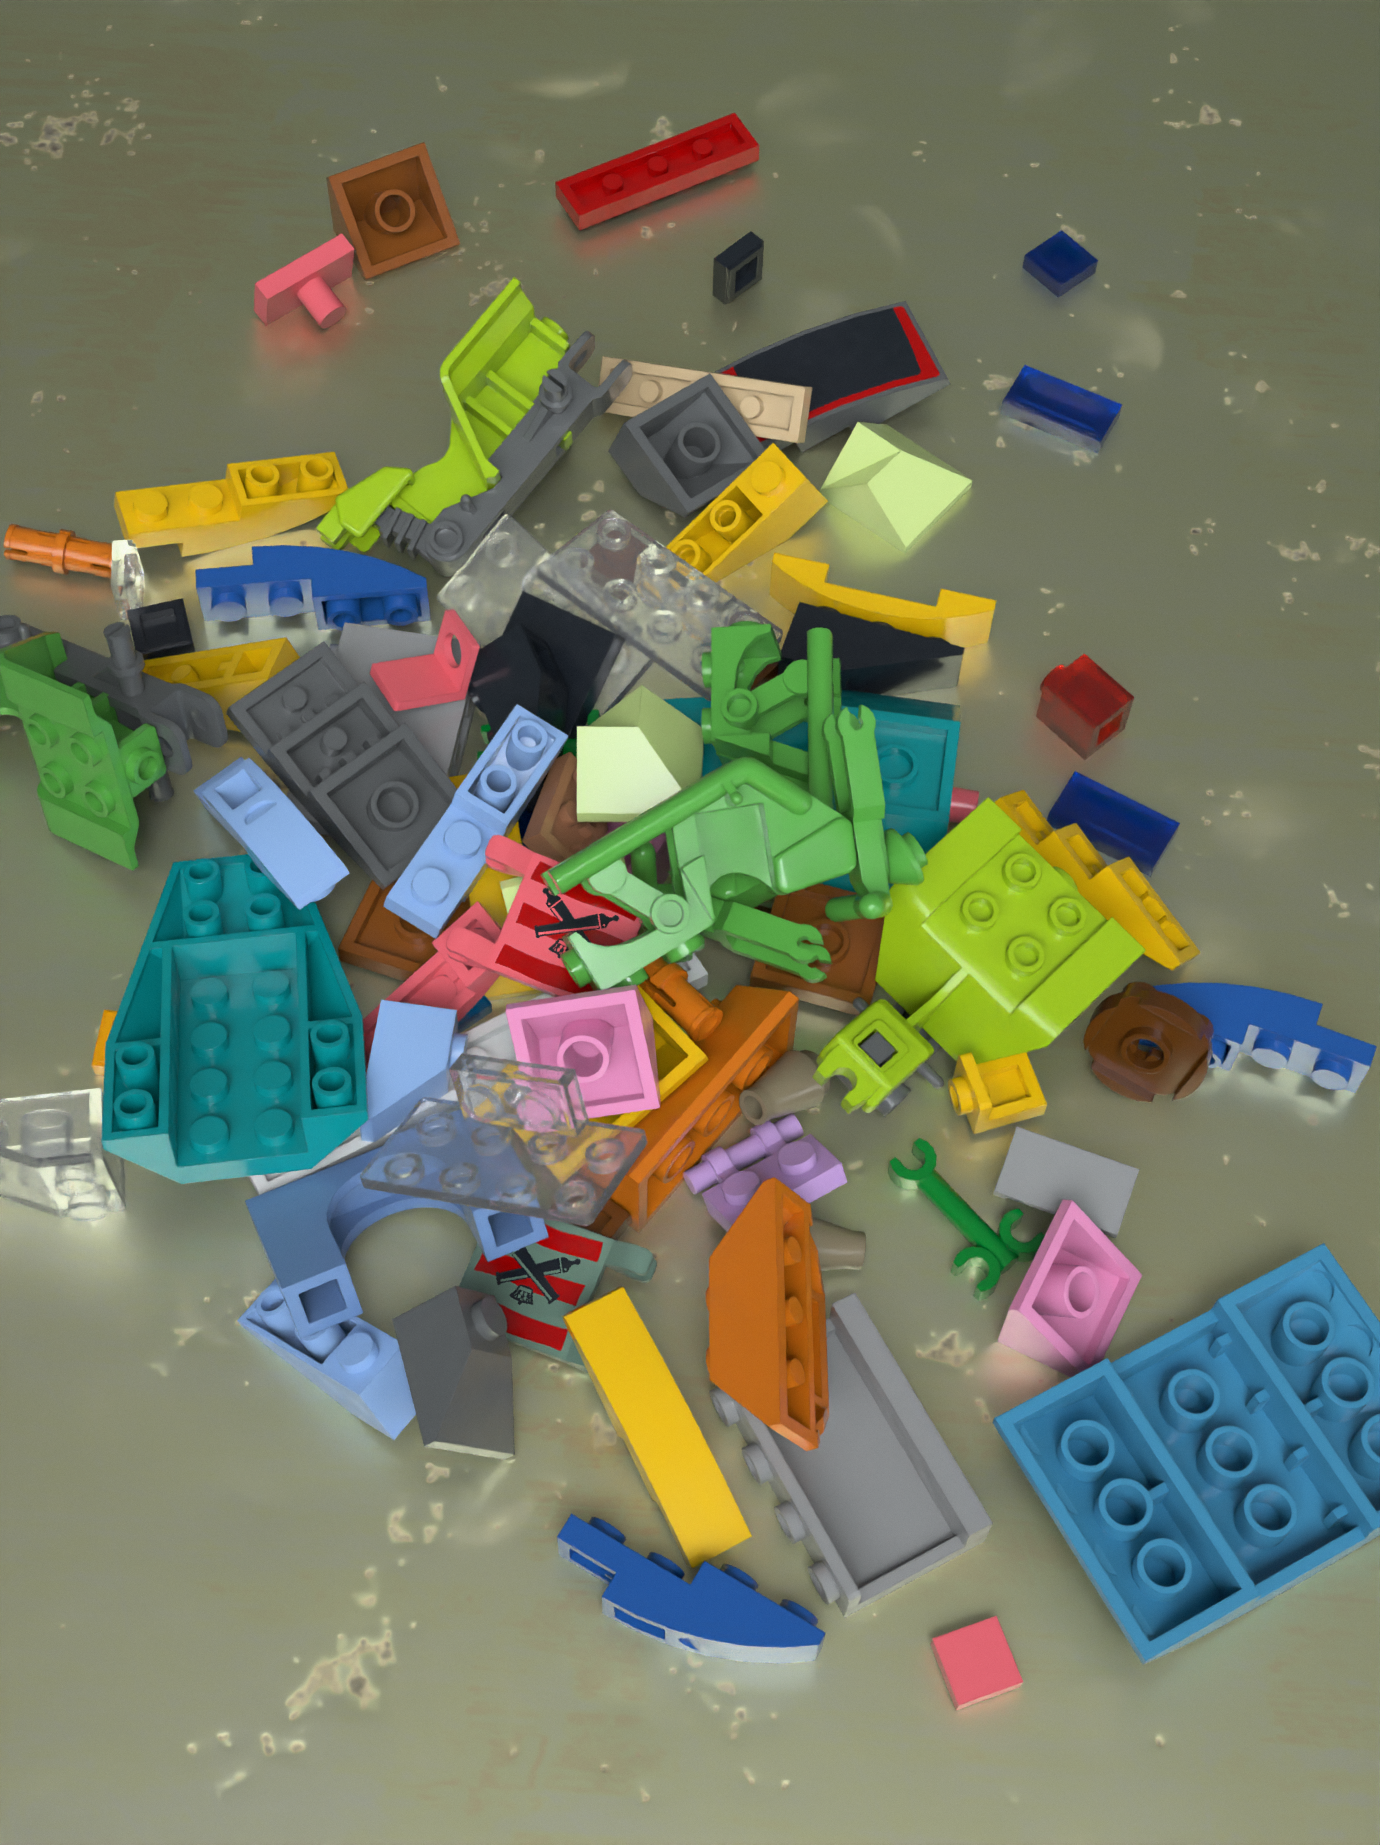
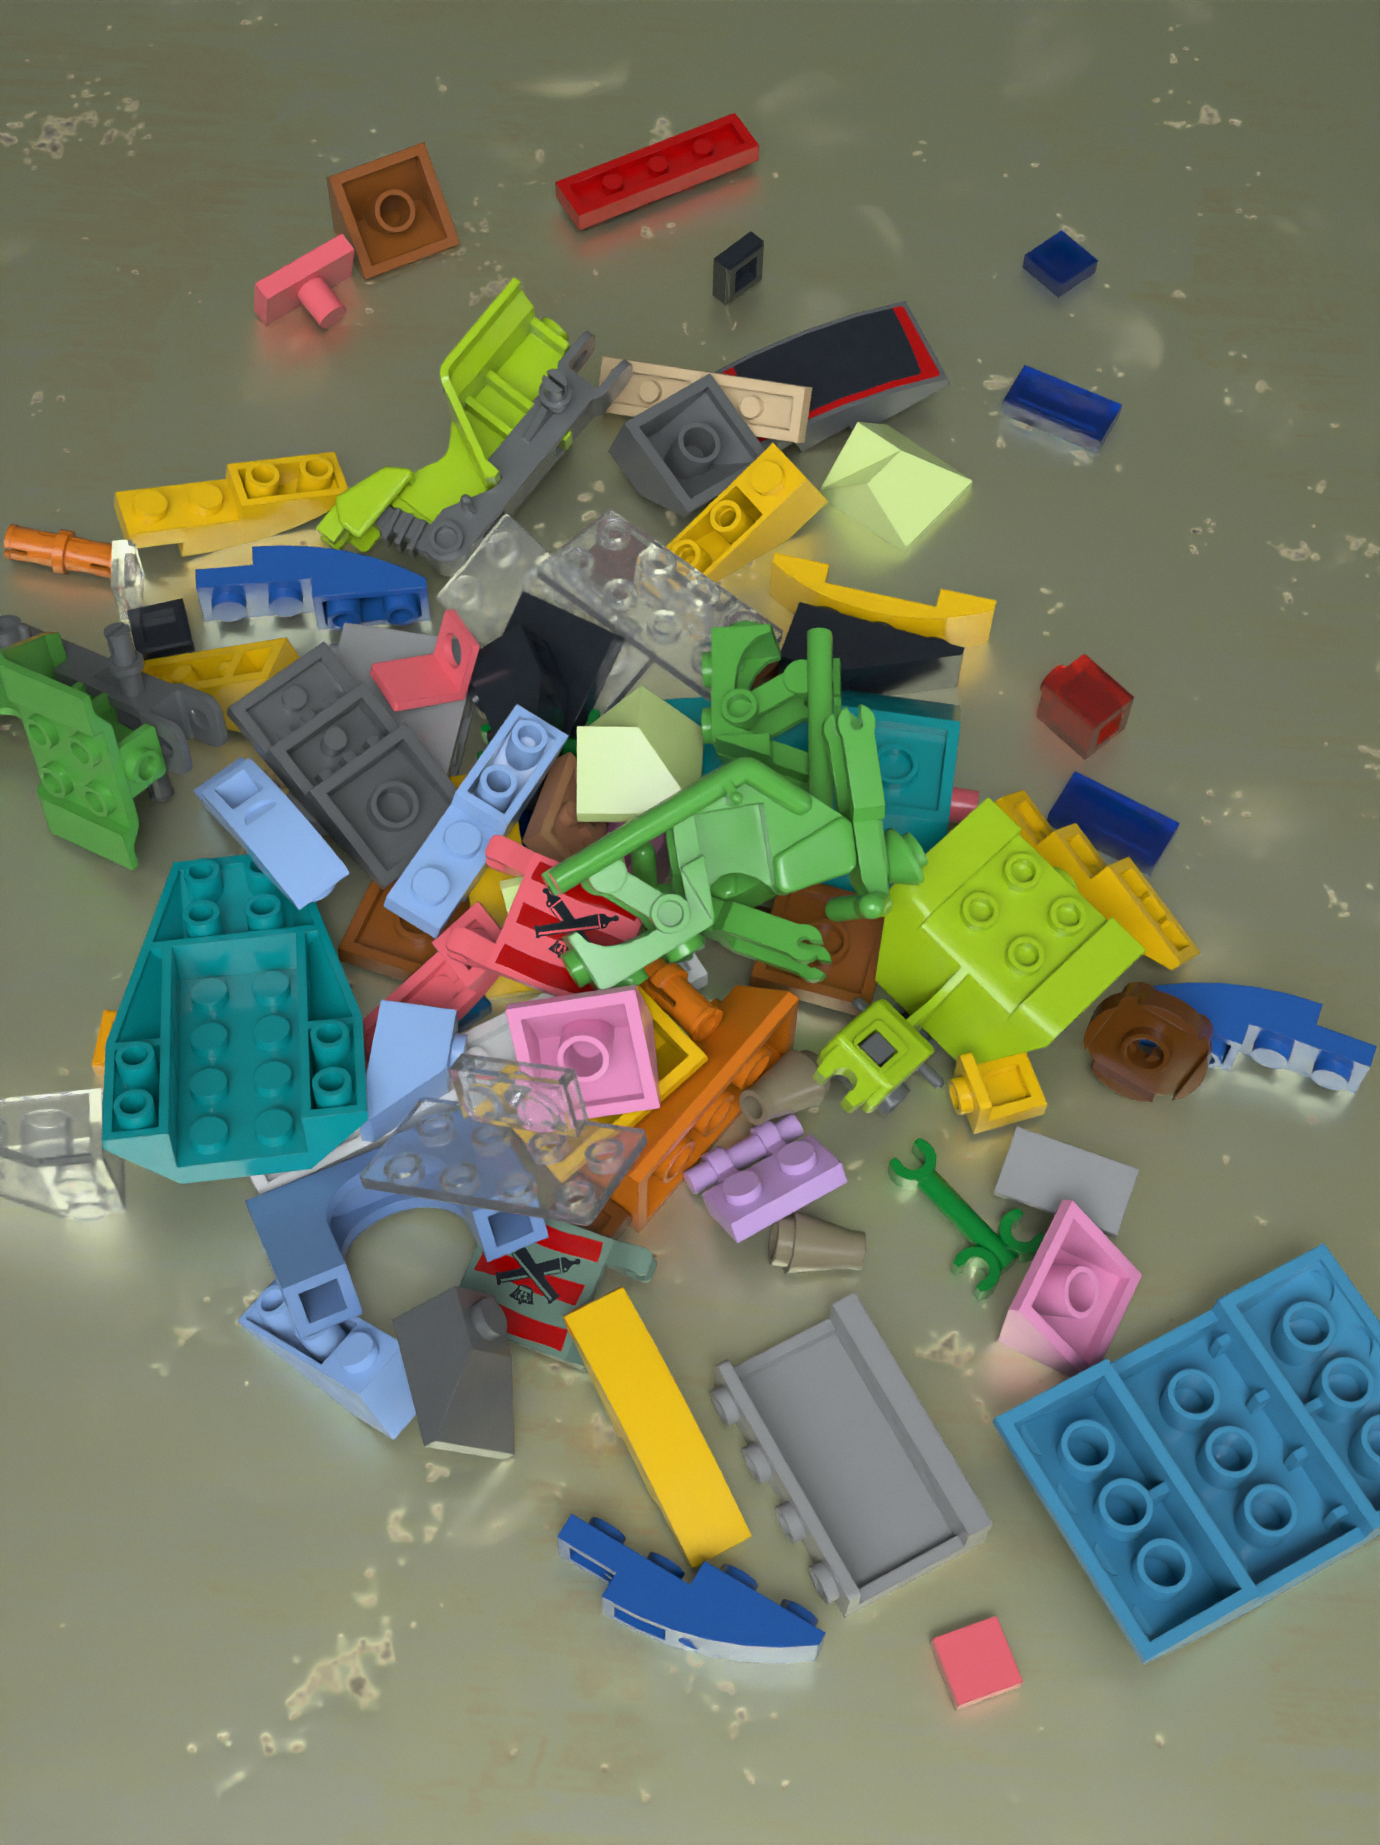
orange wedge [705,1177,829,1451] -> none

